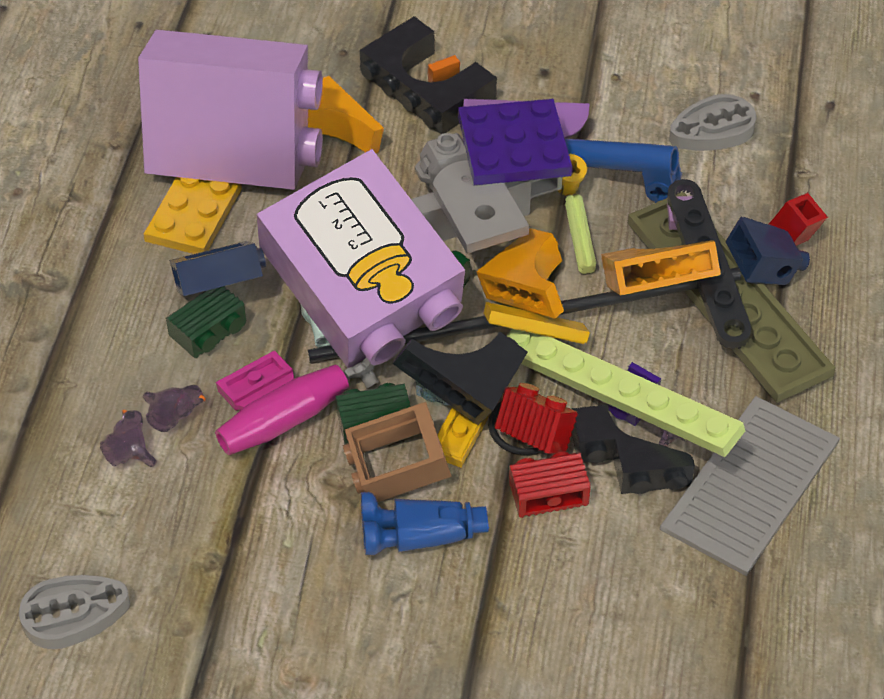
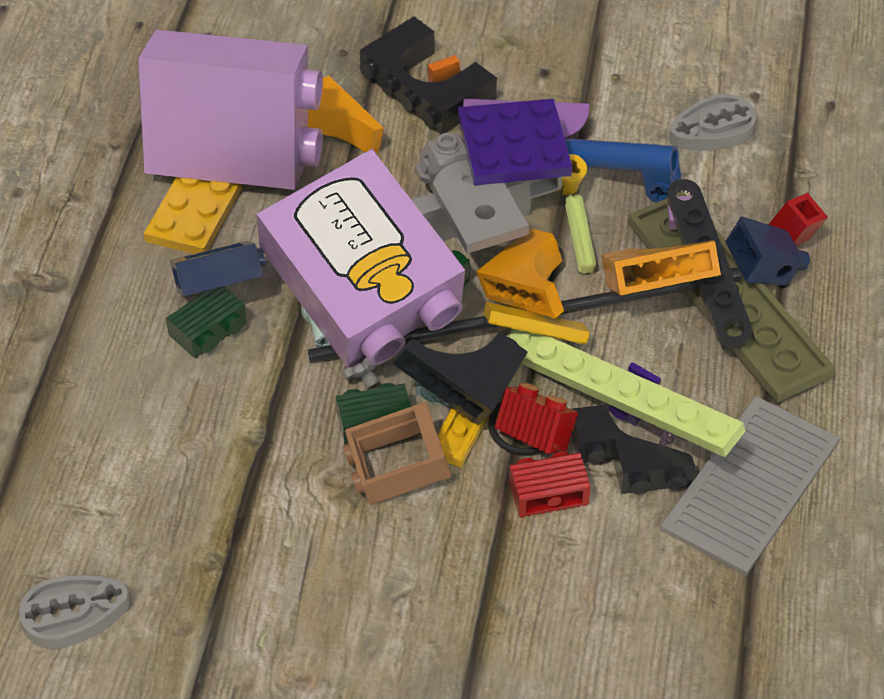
clear purple animal [100,410,157,467] -> none
clear purple animal [143,385,206,432] -> none
dark pink plate [215,350,349,455] -> none
blue piece [361,492,489,556] -> none

